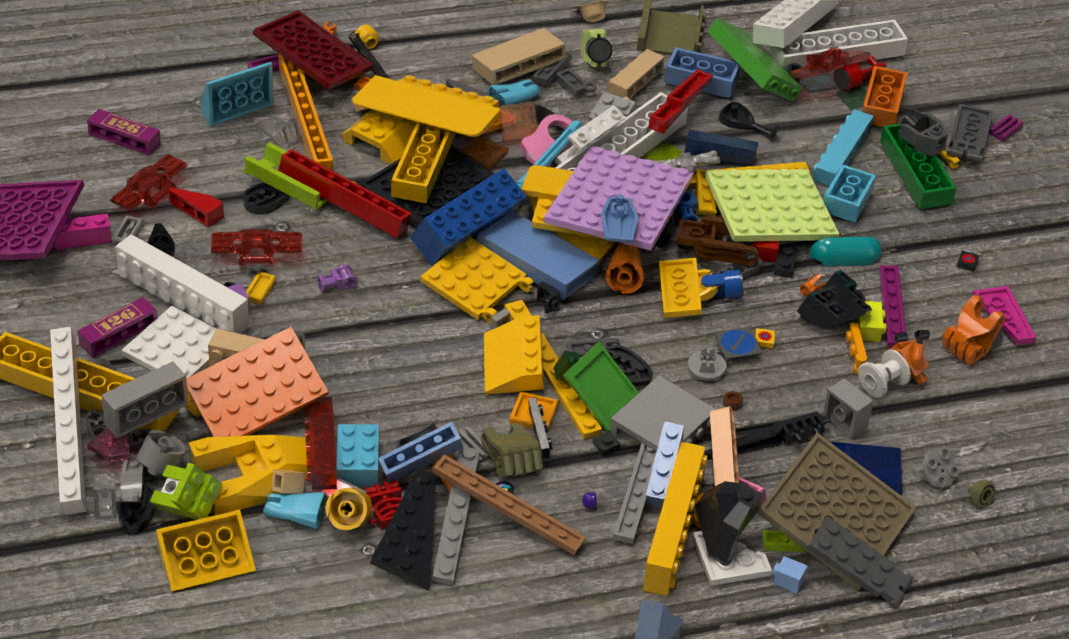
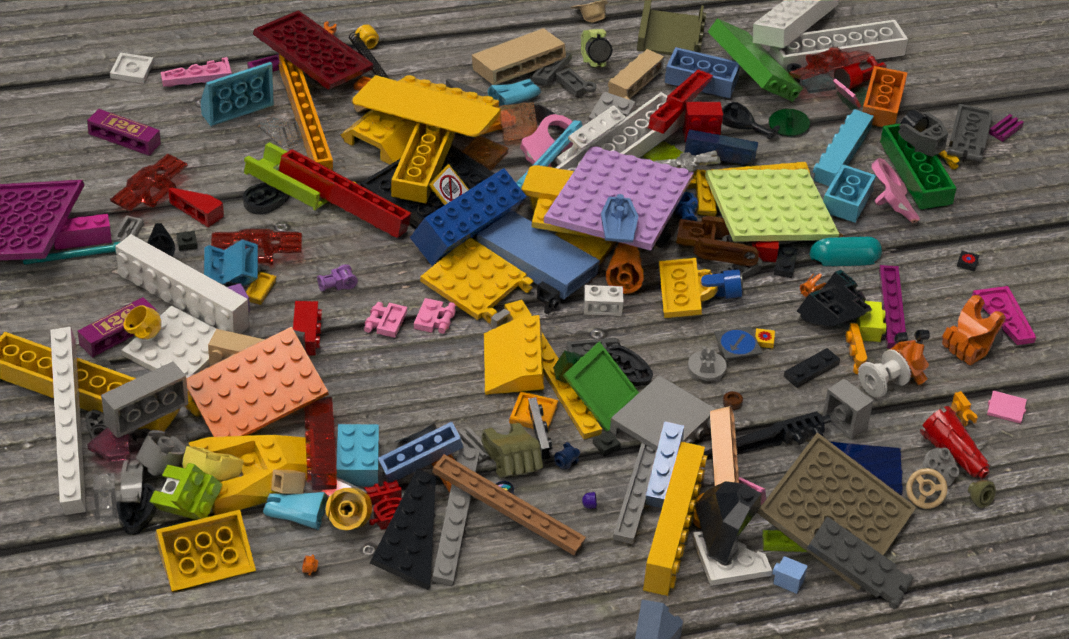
none -> teal bar [23,241,121,265]
none -> white tile [110,53,154,84]
none -> yellow helmet [123,305,162,339]
none -> bright pink wing [161,57,232,87]
none -> pearl dark grey plate [176,231,198,251]
none -> light yellow brick [183,446,244,482]
none -> dark azure piece [204,239,258,286]
none -> red brick [293,301,322,356]
none -> orange plate [302,554,318,576]
none -> bright pink plate [364,302,407,338]
none -> bright pink plate [414,298,456,334]
none -> piece [429,164,469,205]
none -> dark blue brick [554,442,580,470]
none -> white brick [584,285,623,316]
none -> red brick [683,102,723,142]
none -> dark green shield [768,109,810,136]
none -> black plate [784,348,840,388]
none -> bright pink piece [833,79,861,108]
none -> bright pink animal [872,158,920,224]
none -> tan piece [906,468,948,509]
none -> red cone [920,406,990,479]
none -> light orange plate [951,391,978,426]
none -> bright pink piece [987,391,1027,424]

